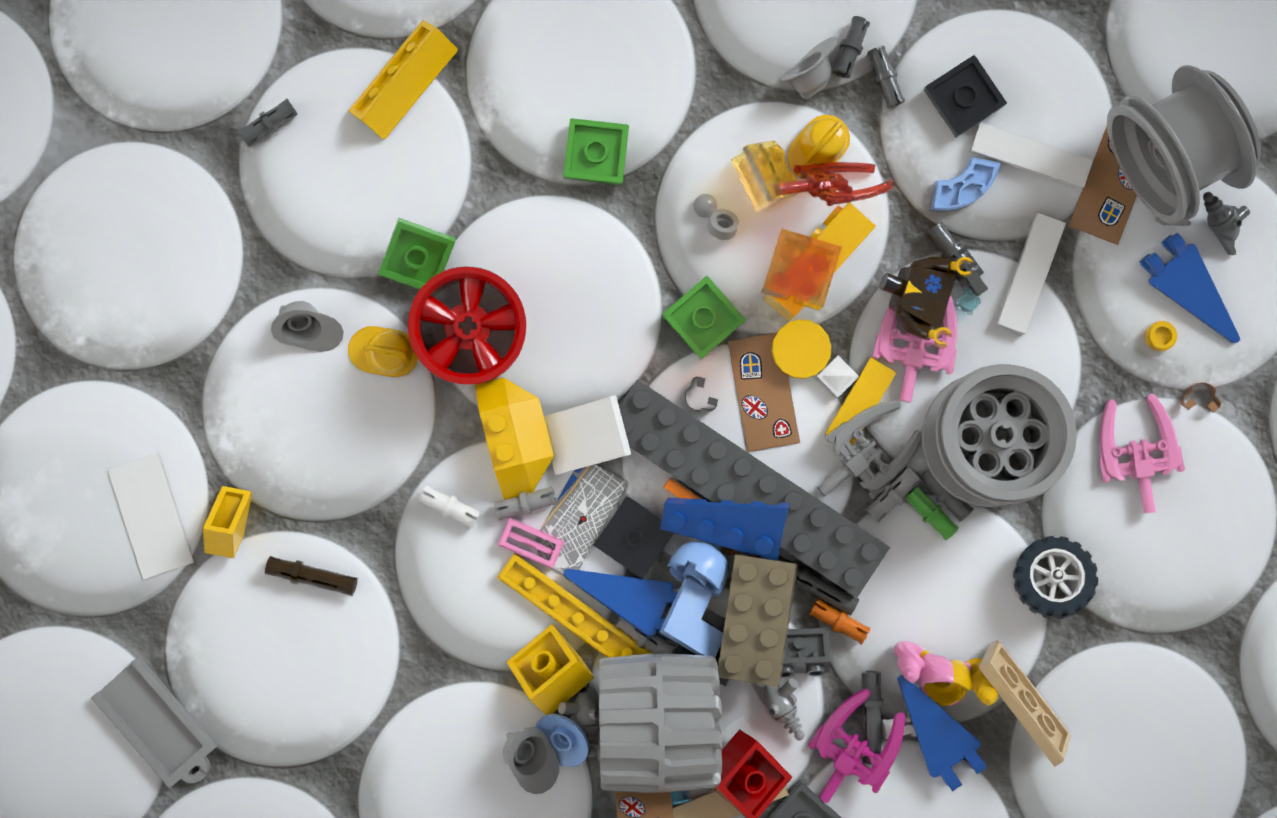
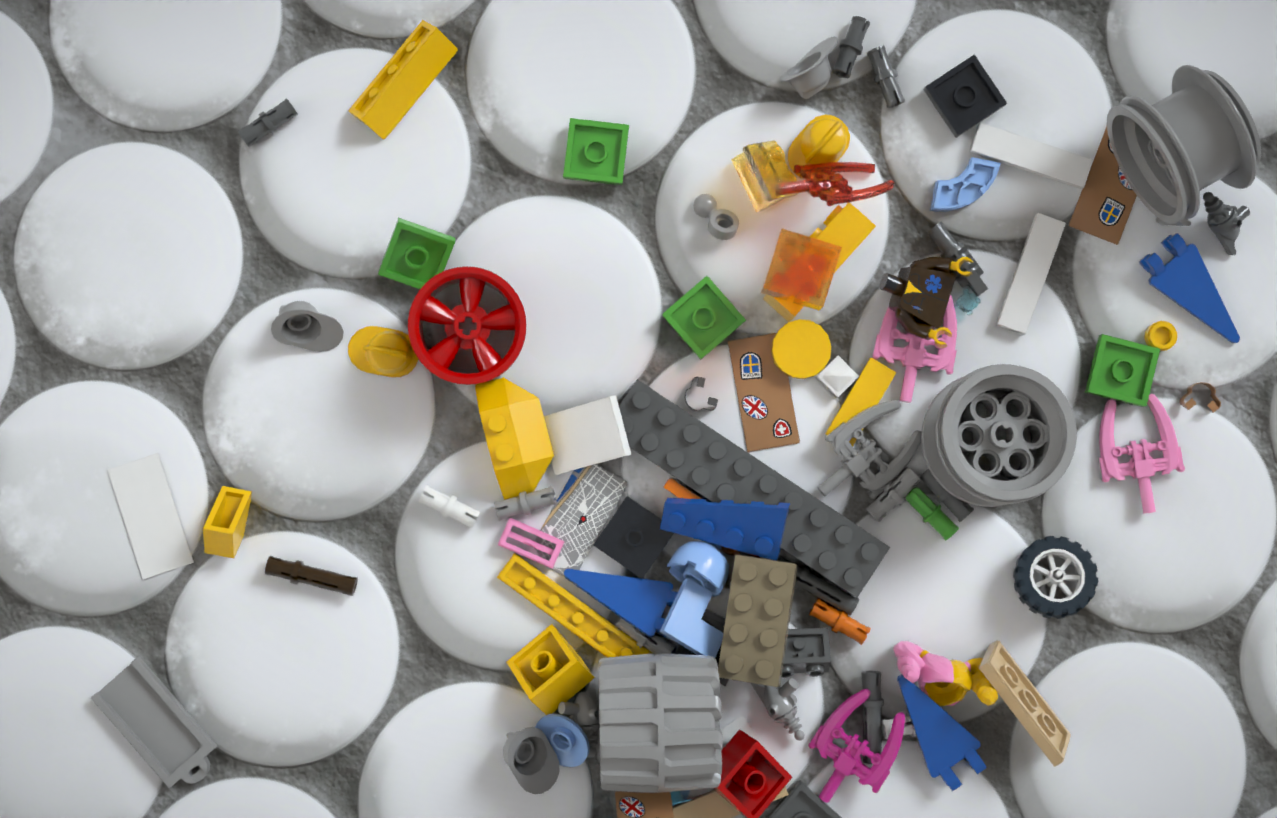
none -> bright green plate [1085,334,1160,407]

